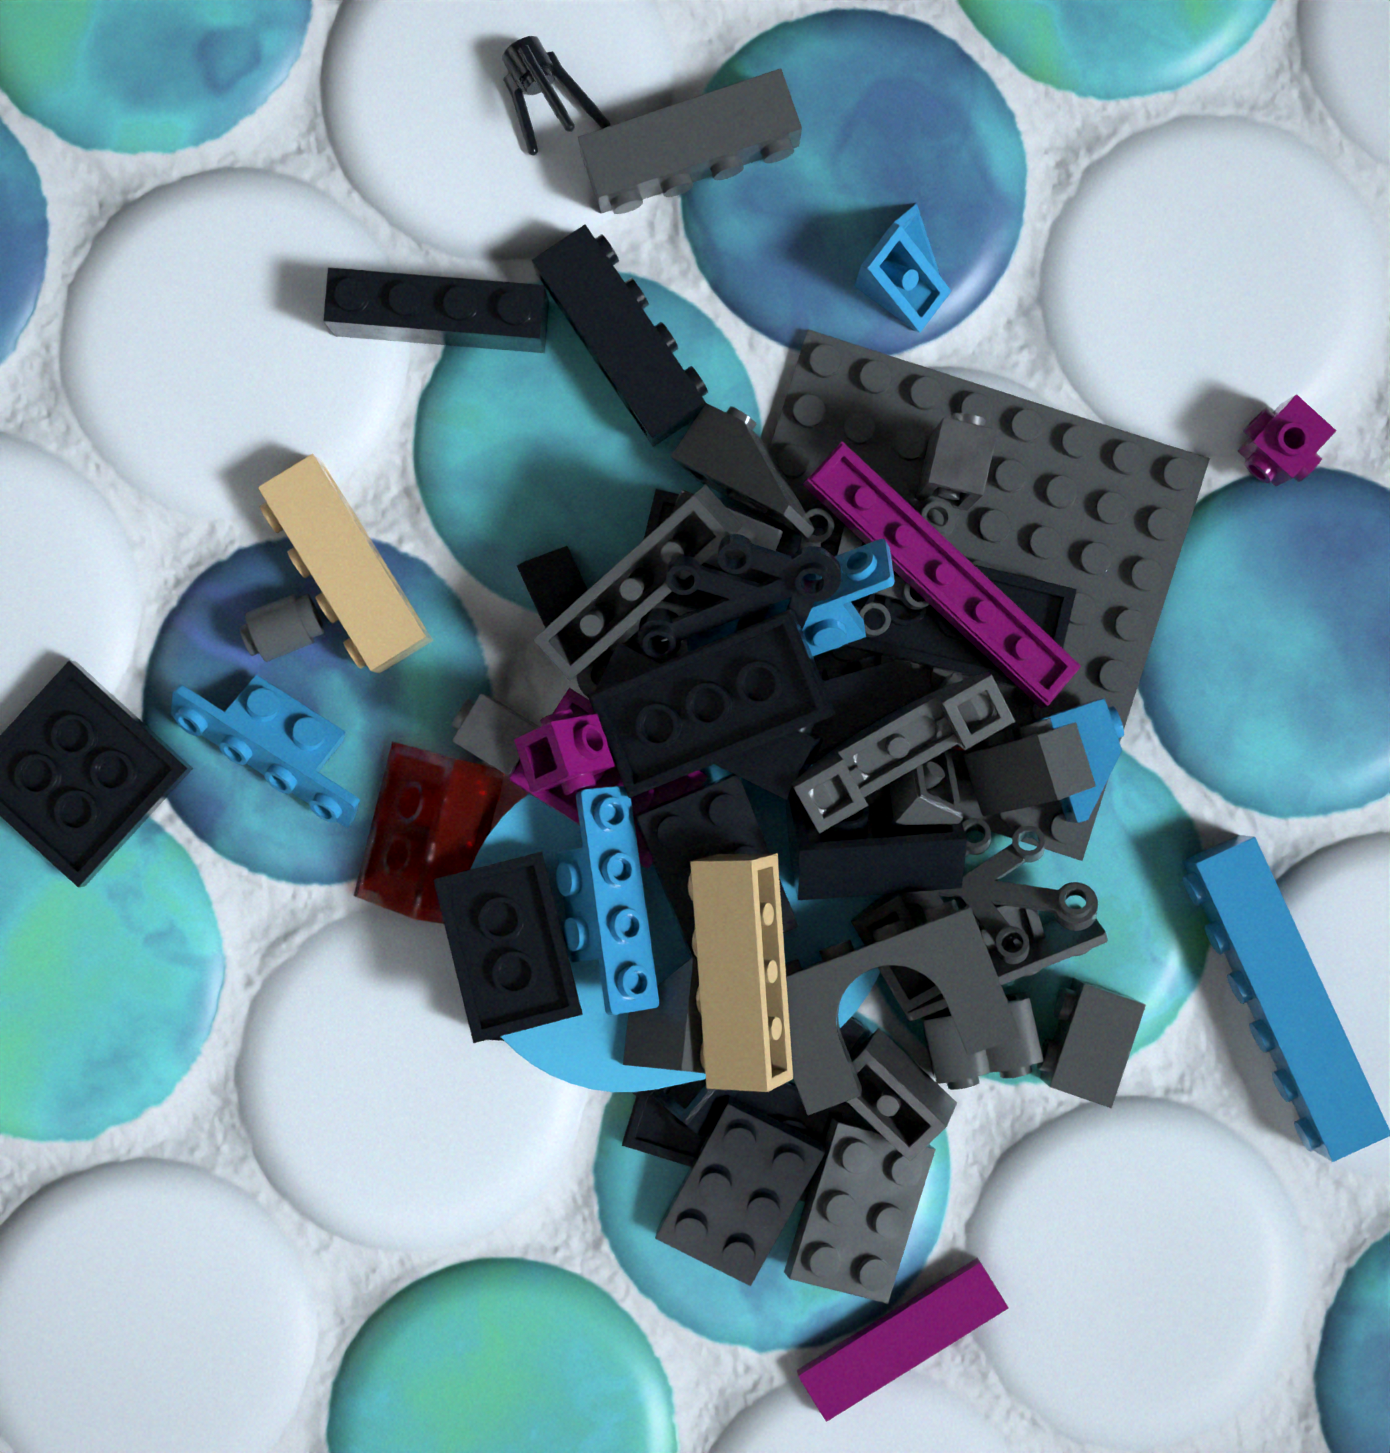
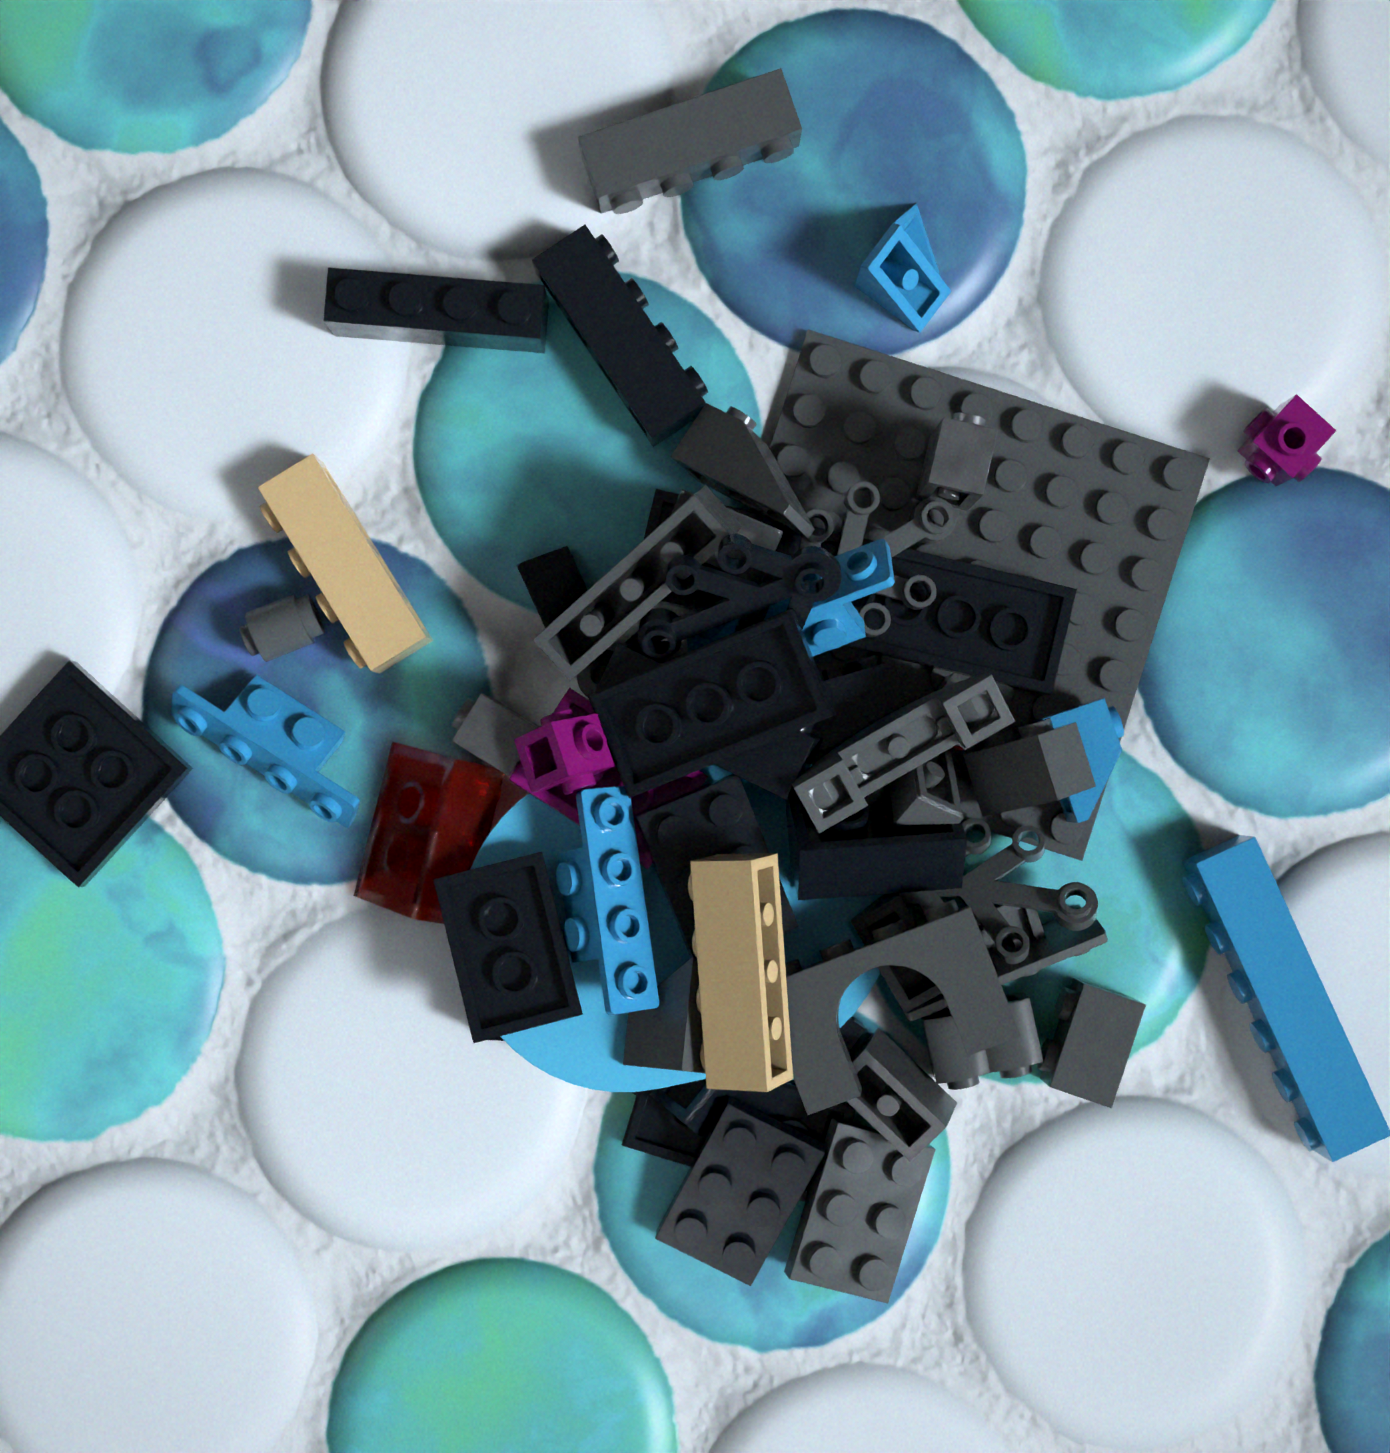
black plant [502,36,611,156] -> none
magenta tile [797,1257,1009,1422] -> none
magenta tile [802,441,1081,708] -> none

